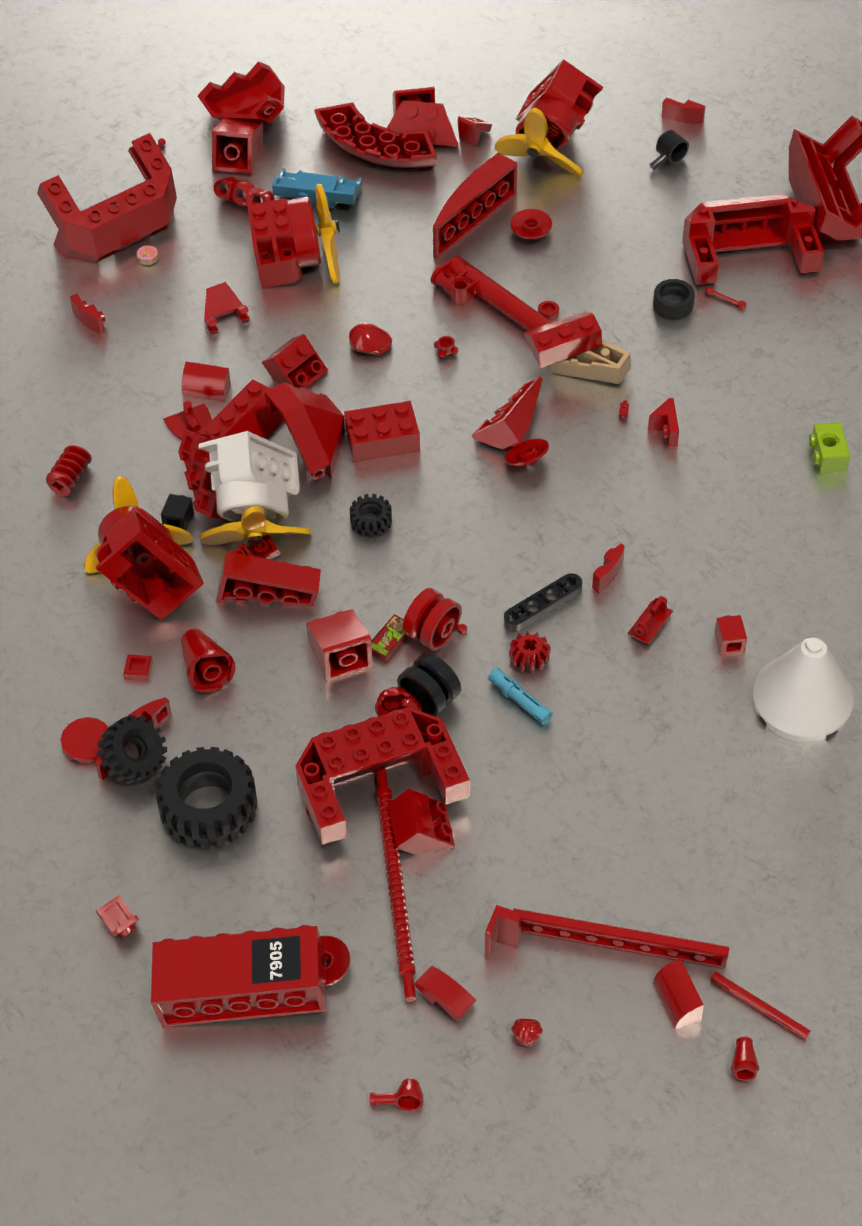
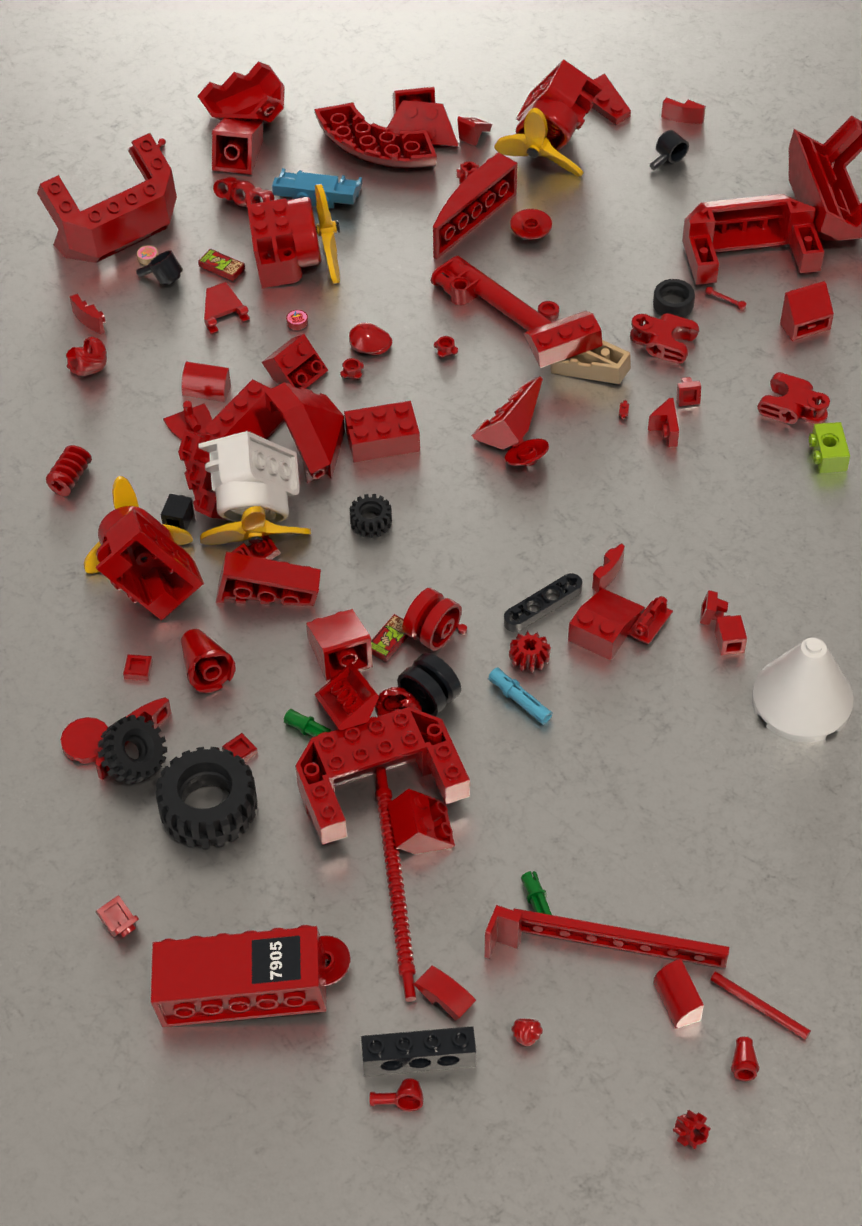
none -> red hair [66,337,107,377]
none -> black piece [136,250,183,284]
none -> tile [198,249,245,281]
none -> red tile [222,733,258,762]
none -> green axle [284,709,332,737]
none -> tile [286,310,308,330]
none -> red slope [314,662,379,731]
none -> red plate [340,358,364,379]
none -> black brick [361,1026,476,1077]
none -> red gear [456,161,479,184]
none -> green axle [521,871,552,915]
none -> red slope [568,588,645,660]
none -> red wing [592,73,631,125]
none -> red piece [630,313,699,364]
none -> red gear [673,1110,711,1149]
none -> red tile [677,377,701,407]
none -> red tile [700,590,728,625]
none -> red piece [757,372,830,424]
none -> red slope [780,281,834,341]

